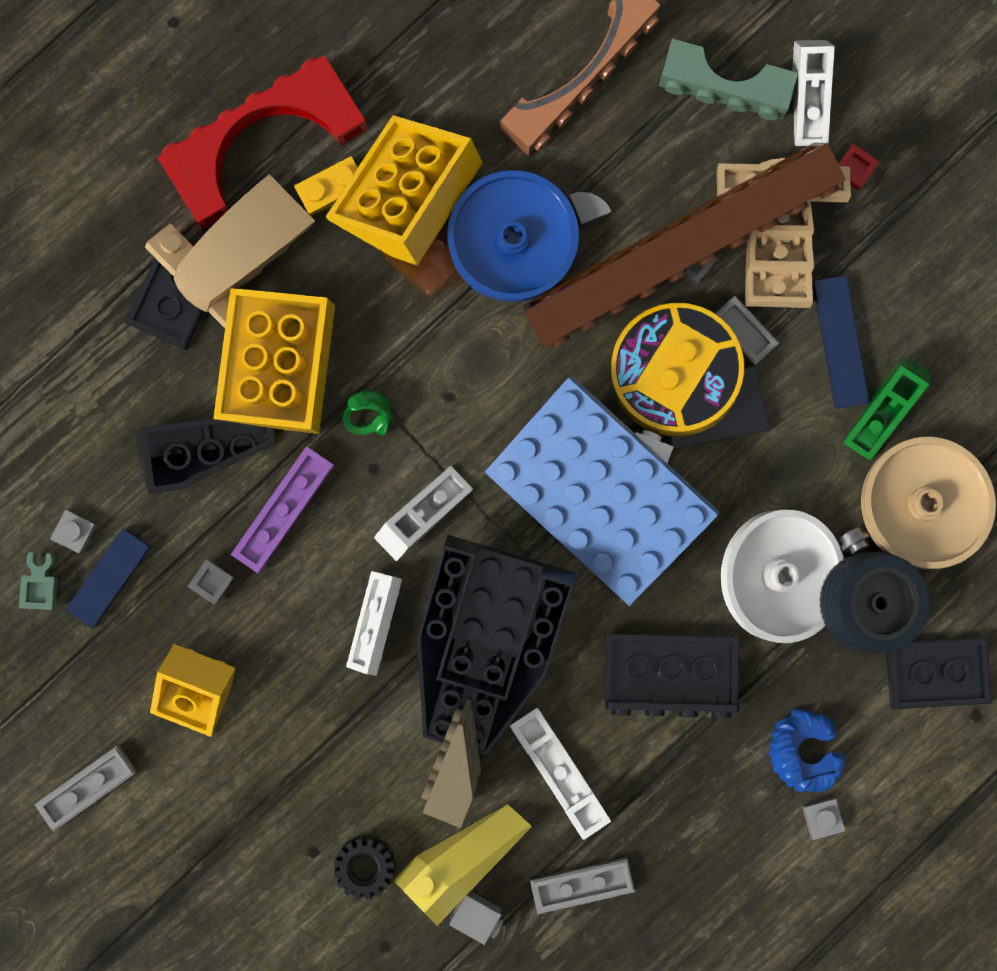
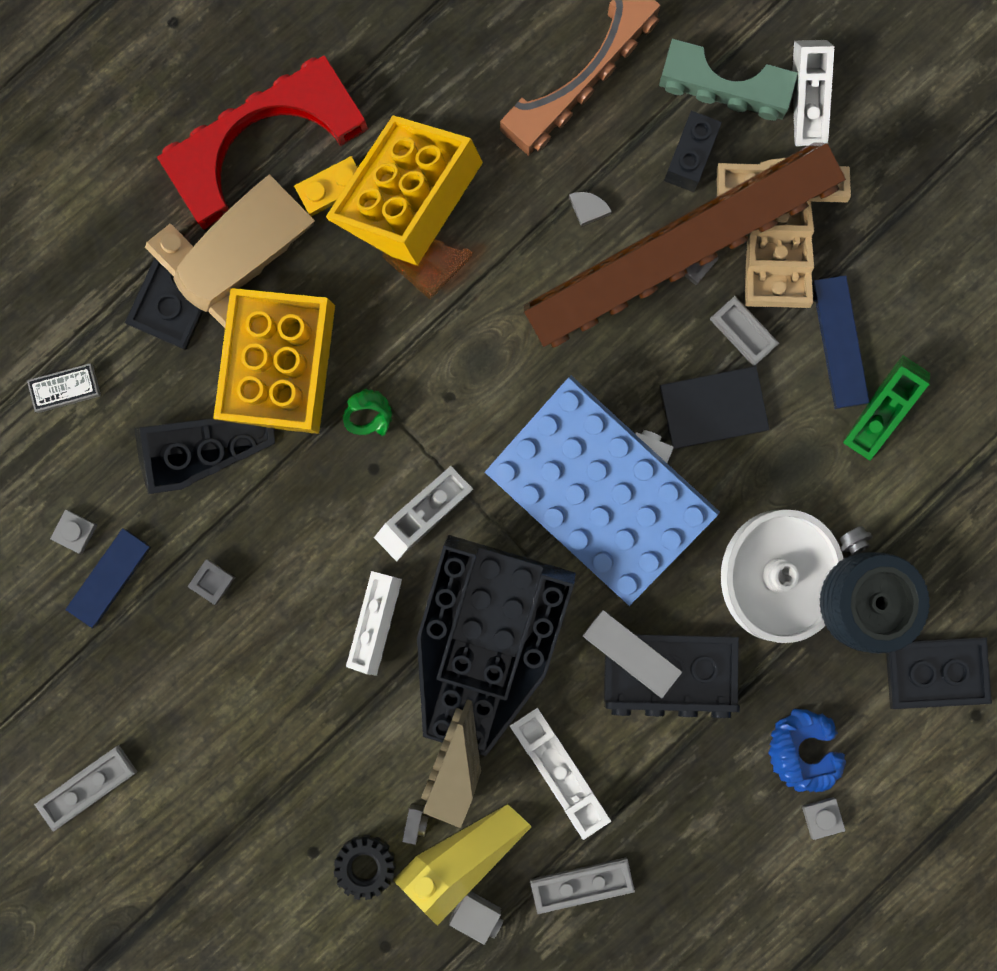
sand green plate [19,552,58,610] -> none
yellow slope [150,644,236,737] -> none
medium lavender plate [231,446,334,573] -> none
blue dish [448,170,579,302] -> none
brick [611,303,744,437] -> none
red plate [838,144,879,191] -> none
tan dish [861,437,996,570] -> none
none -> tile [27,364,101,413]
none -> flat silver plate [402,804,428,845]
none -> light grey tile [582,610,682,698]
none -> black brick [664,111,722,192]

